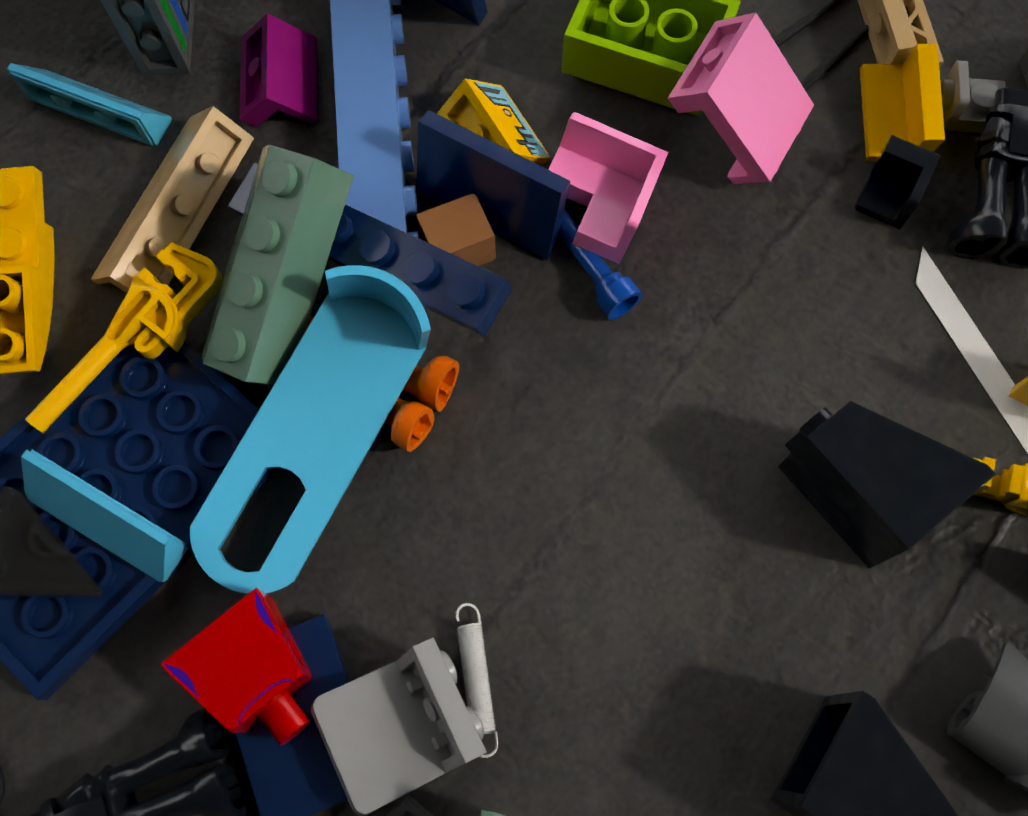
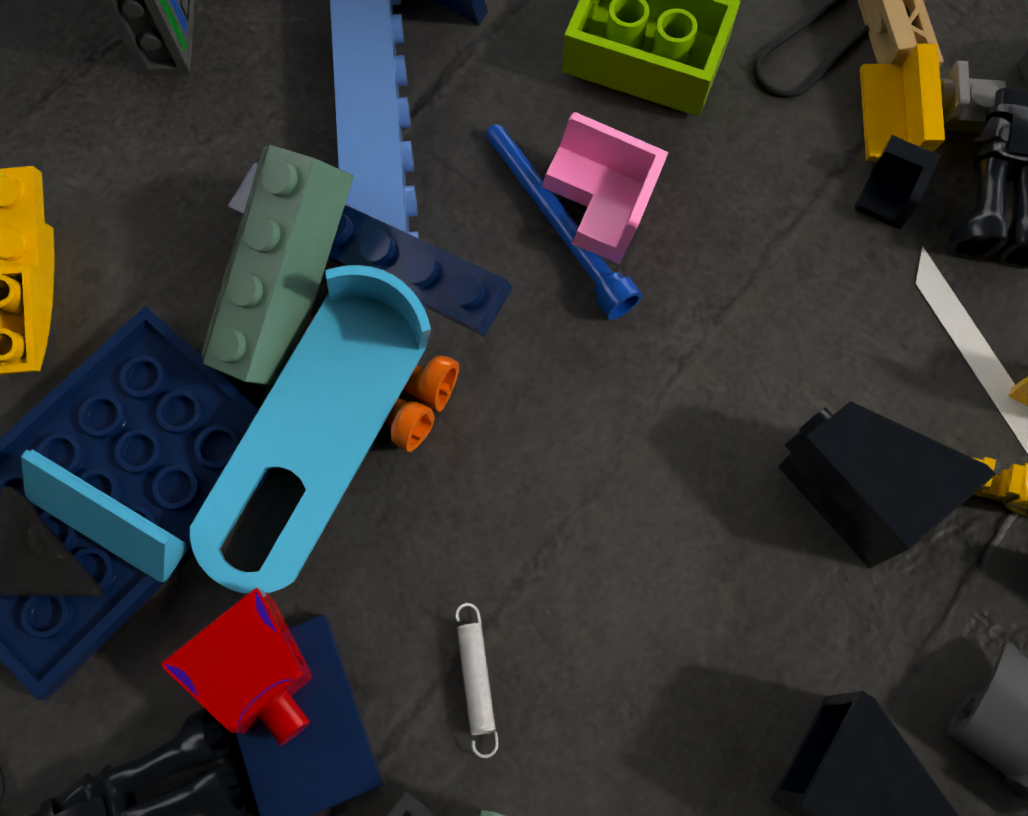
medium azure slope [7,63,172,147] -> none
yellow piece [25,242,222,433] -> none
tan panel [91,106,254,293] -> none
magenta panel [240,13,317,127] -> none
light grey bracket [311,637,487,815] -> none
dark blue tile [416,110,570,260] -> none
medium nougat panel [416,194,496,266] -> none
yellow panel [437,78,550,165] -> none
bright pink panel [667,12,814,184] -> none

